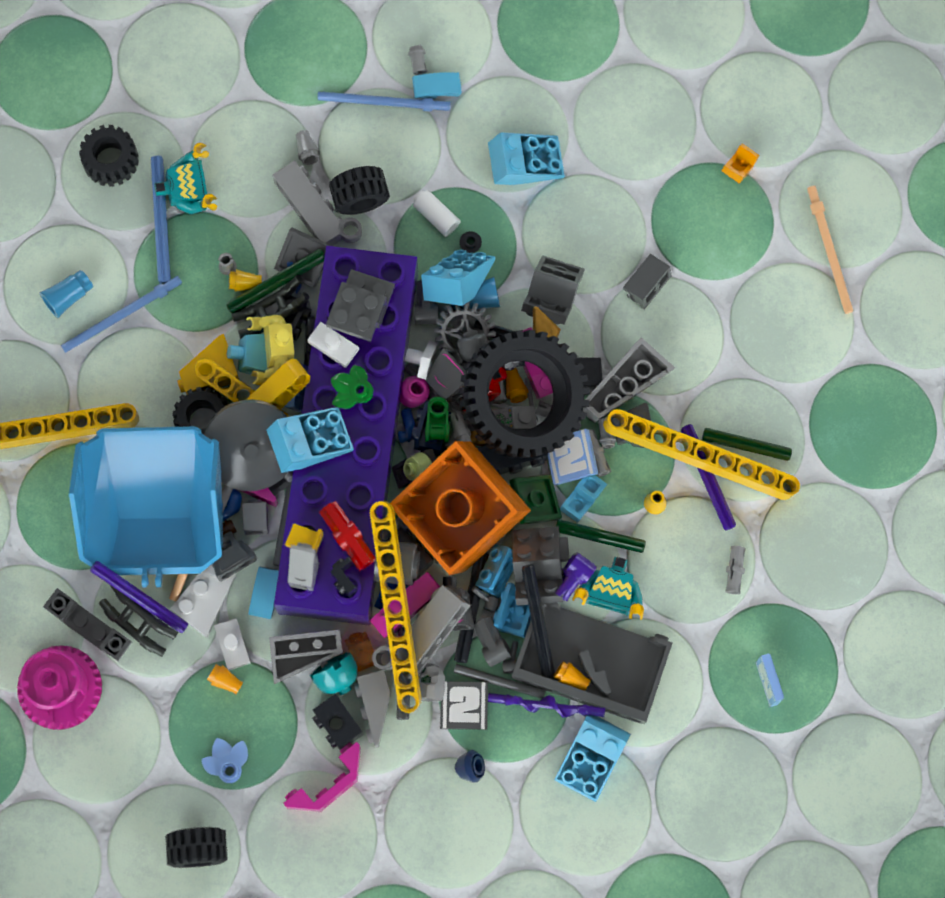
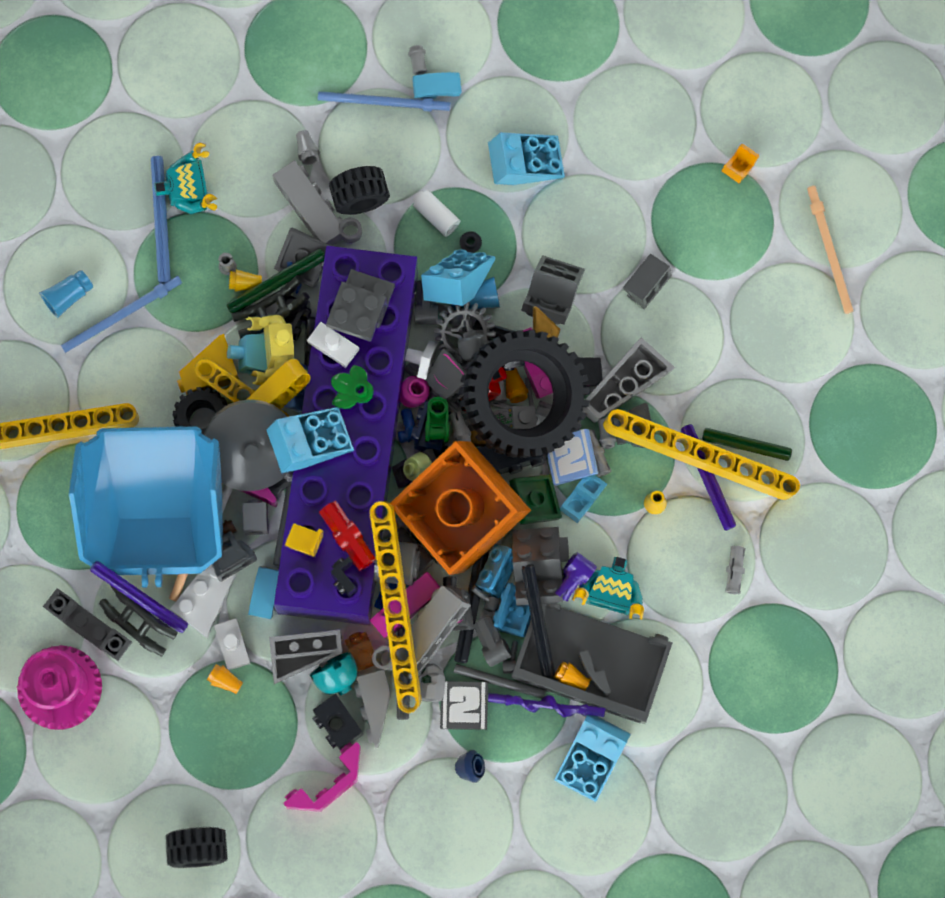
black tyre [79,125,139,187] -> none
light blue plate [202,738,248,783] -> none
blue arm [223,488,242,521] -> none
light grey slope [288,543,319,591] -> none
dark green axle [556,519,646,553] -> none
light blue tile [756,653,784,707] -> none

